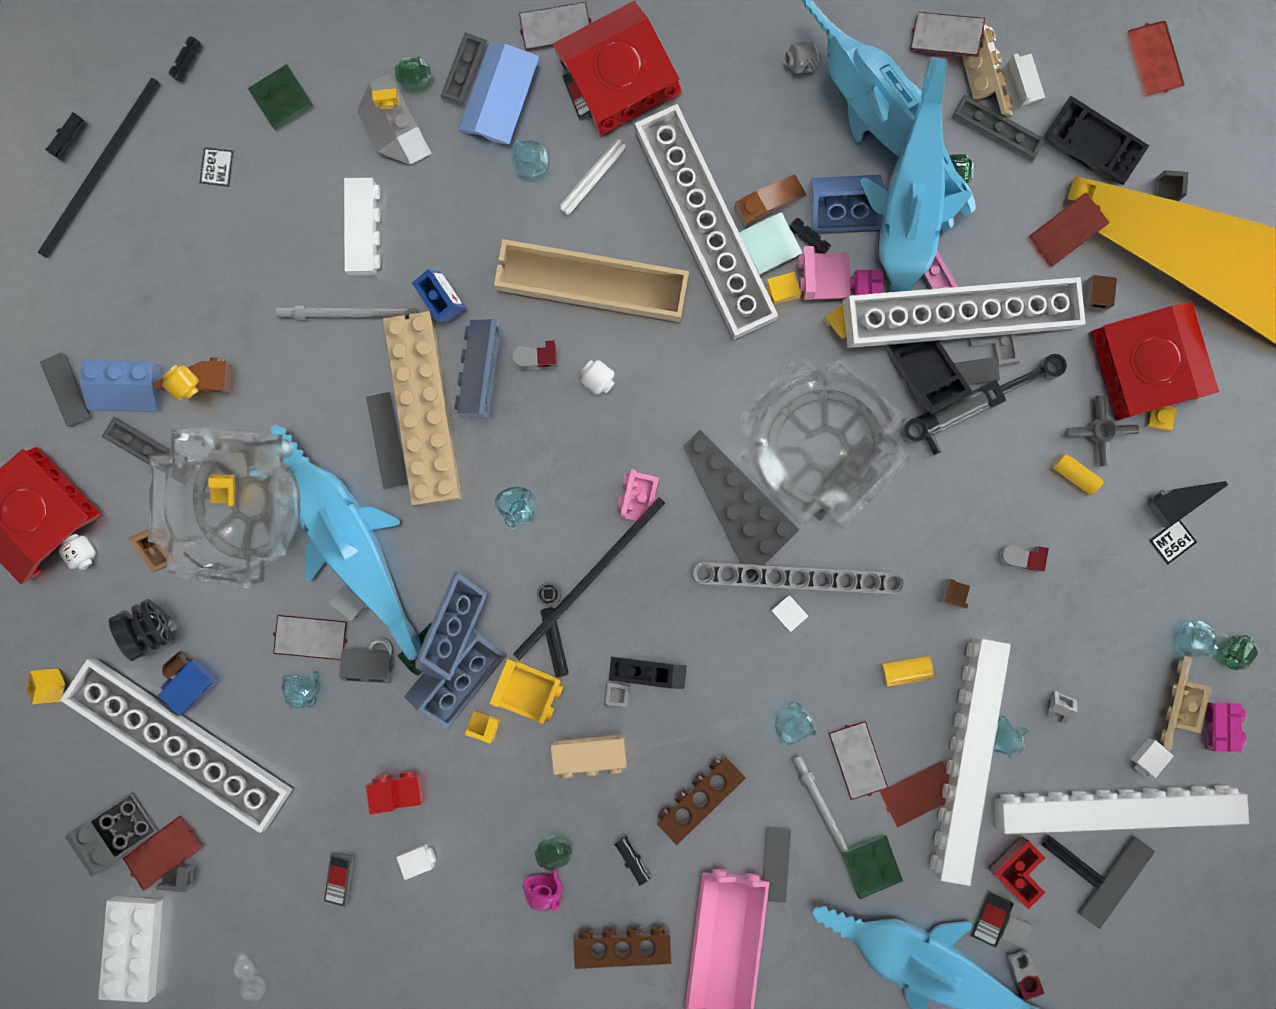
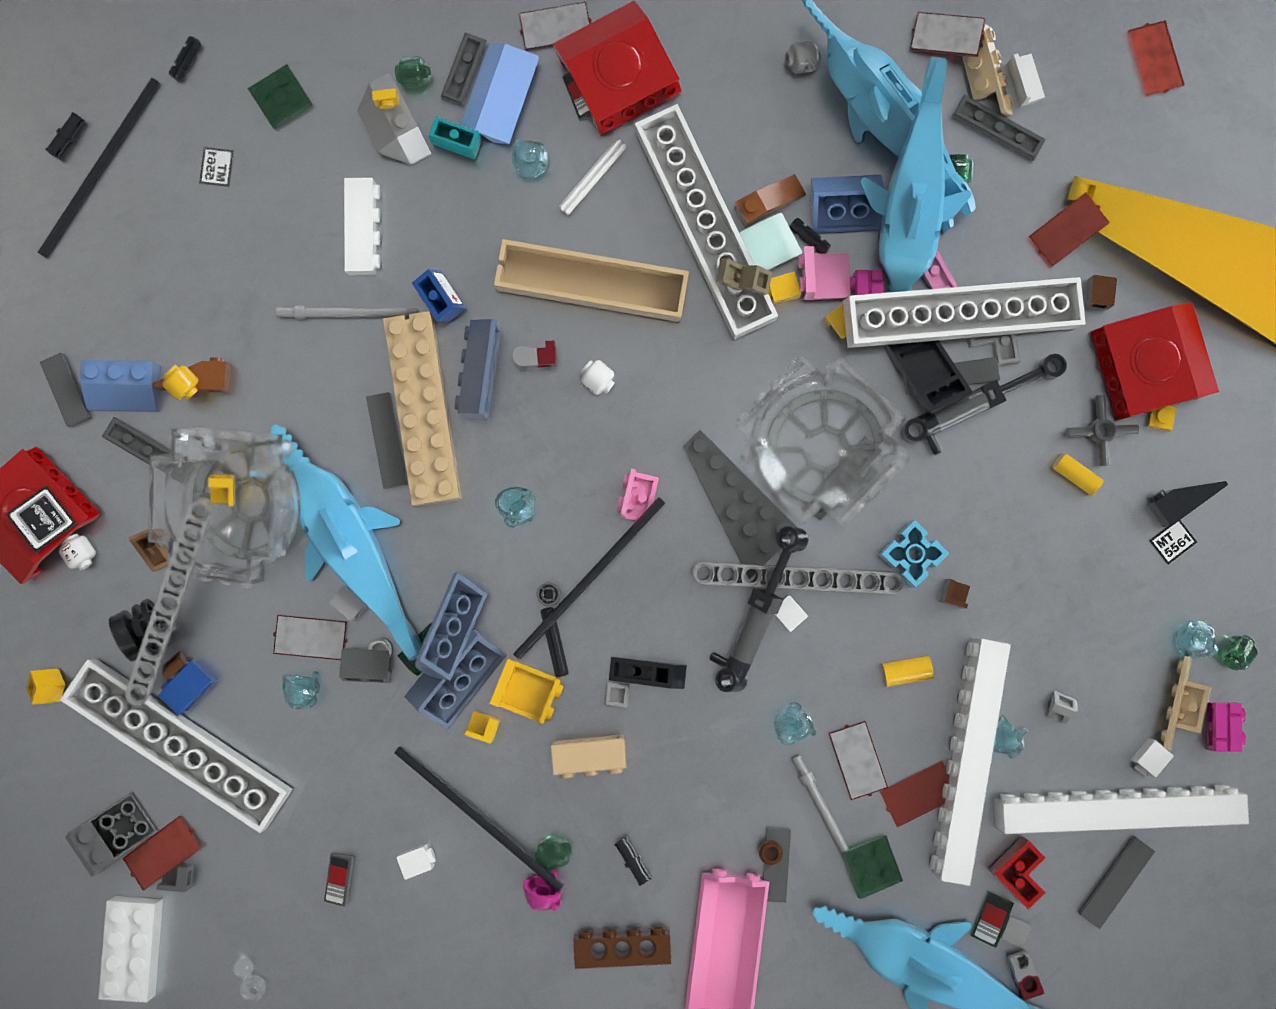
red brick [366,771,424,815] -> none
reddish brown brick [657,756,746,845] -> none
leg [999,545,1049,572] -> none
black axle [1042,836,1105,888] -> none
black slope [1045,95,1150,185] -> none
dark grey panel [1155,170,1189,202] -> none
none -> tile [6,485,77,553]
none -> light grey beam [125,498,213,706]
none -> black piece [394,746,564,892]
none -> teal brick [428,116,482,160]
none -> black piece [710,526,809,692]
none -> dark tan slope [716,258,773,295]
none -> reddish brown plate [759,840,783,865]
none -> medium azure brick [878,520,949,588]

